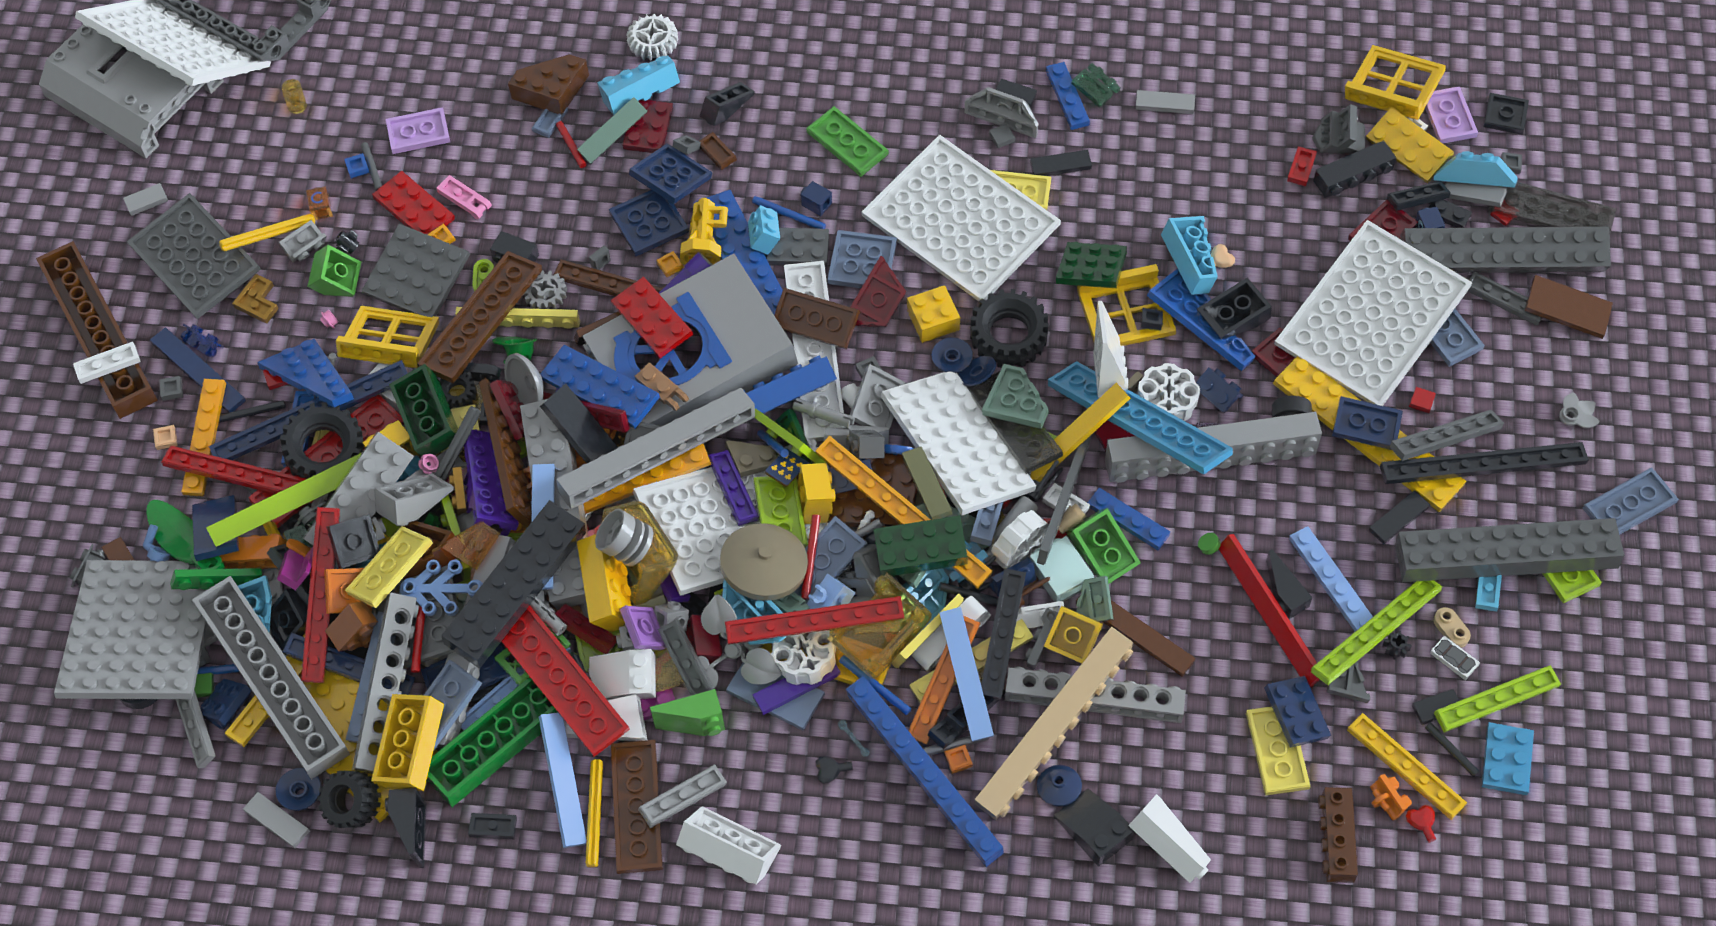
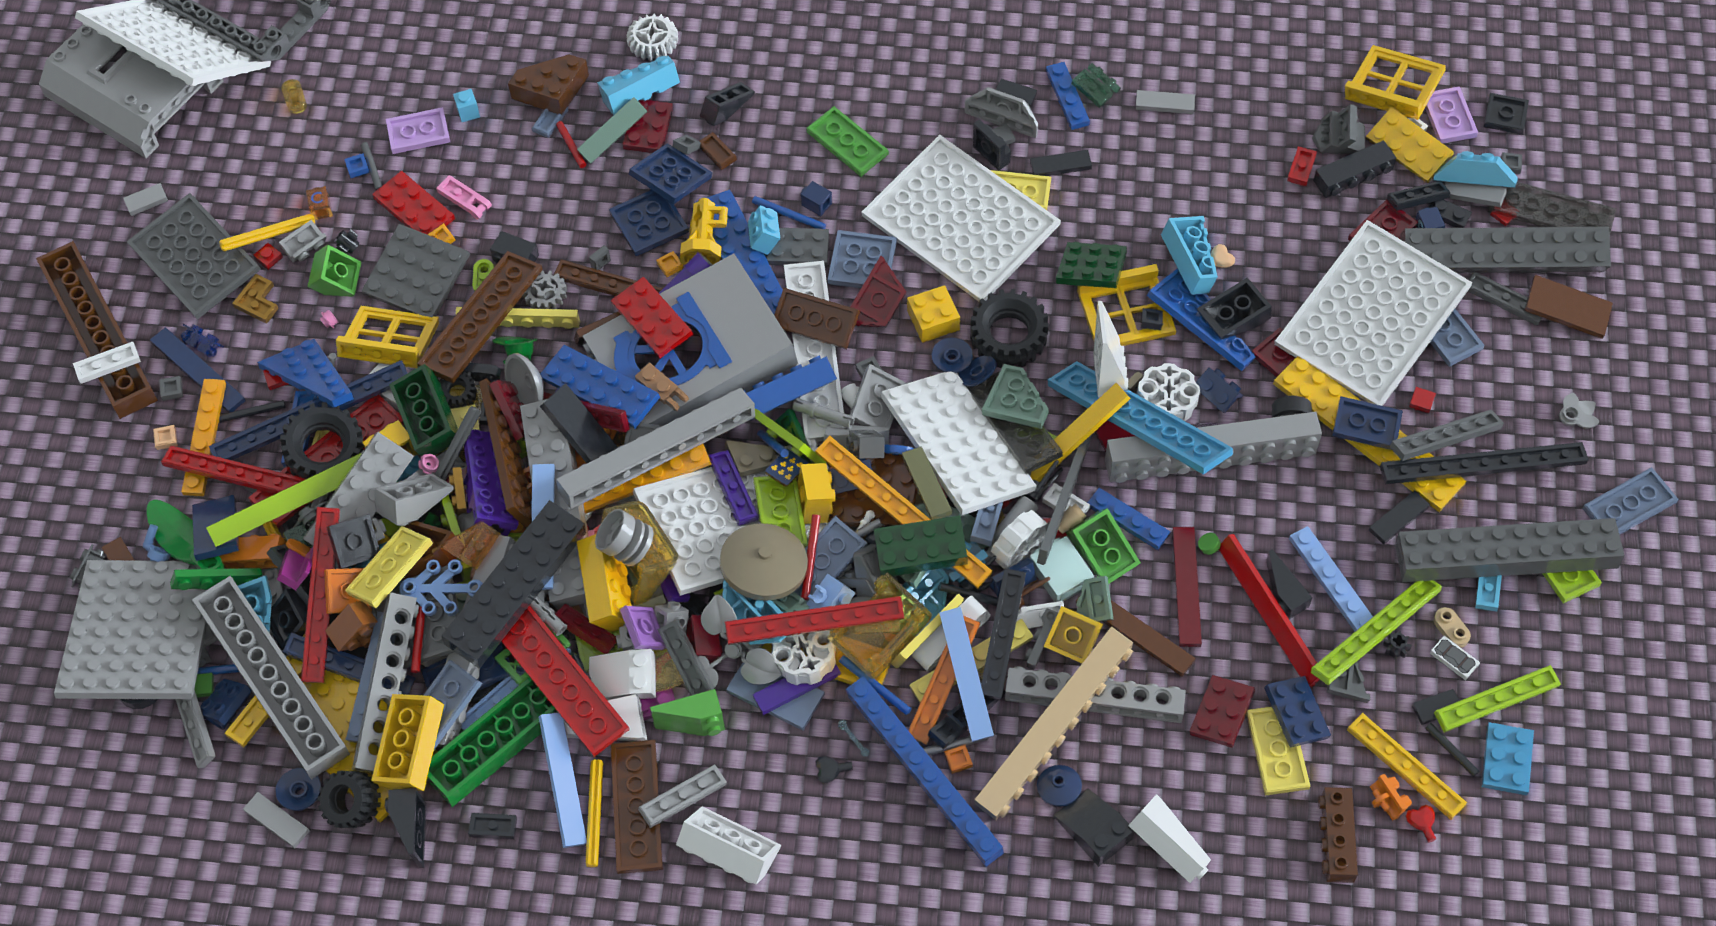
none -> red plate [253,243,283,270]
none -> medium azure brick [453,89,480,122]
none -> black plate [973,119,1011,171]
none -> dark red tile [1172,527,1202,647]
none -> dark red plate [1190,675,1255,748]

